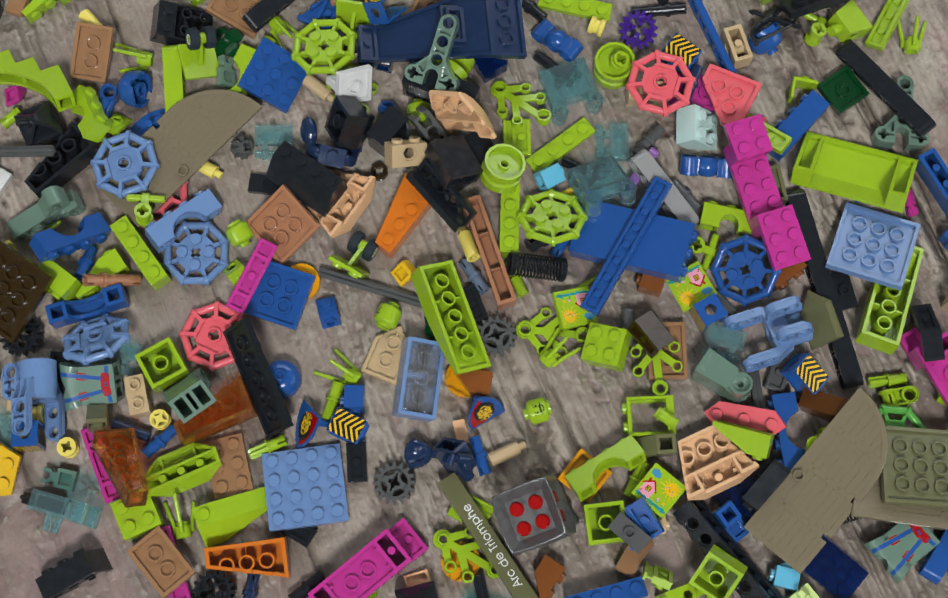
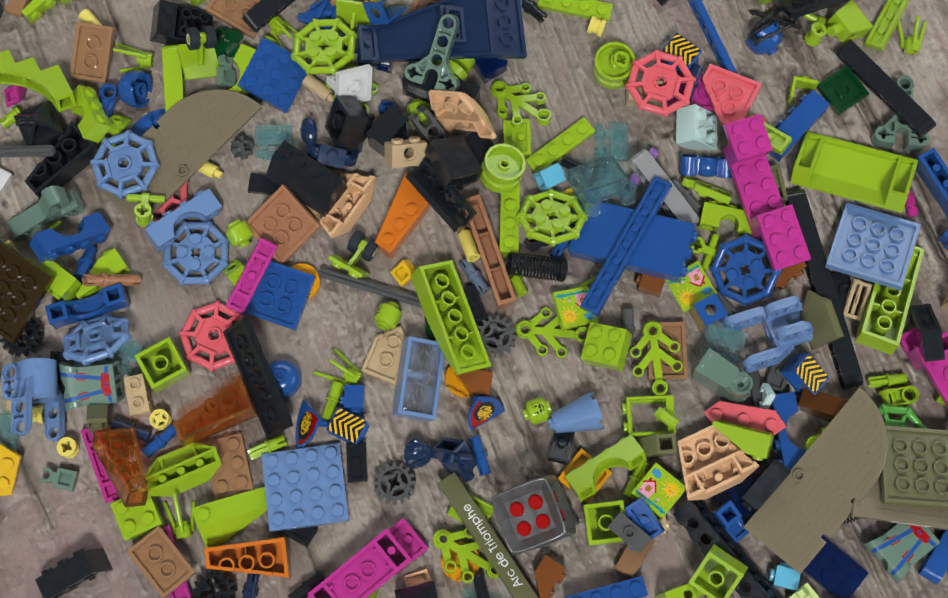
blue piece [11,420,45,452] -> none
clear light blue piece [20,488,103,534] -> none
lime arch [110,215,172,291] -> none
sand green piece [162,368,217,424] -> none
blue bracket [316,296,341,329] -> none
dark brown bush [371,163,388,181] -> none
light nougat piece [452,419,470,444] -> none
tan cylinder [487,441,527,466] -> none
blue piece [531,19,583,63] -> none
clear light blue piece [533,51,604,126] -> none
lime plant [538,325,582,369] -> none
dark purple gear [618,9,658,51] -> none
dark brown panel [627,310,674,359] -> none
black pin [630,2,687,17] -> none
dark grey pin [632,124,666,155] -> none
lime plate [642,561,673,591] -> none
tan brick [720,24,753,69] -> none
none -> medium blue cone [547,392,604,433]
none -> black plate [548,432,575,465]
none -> lime plate [681,175,733,205]
none -> light aqua tile [759,383,776,409]
none -> tan tile [842,279,872,321]

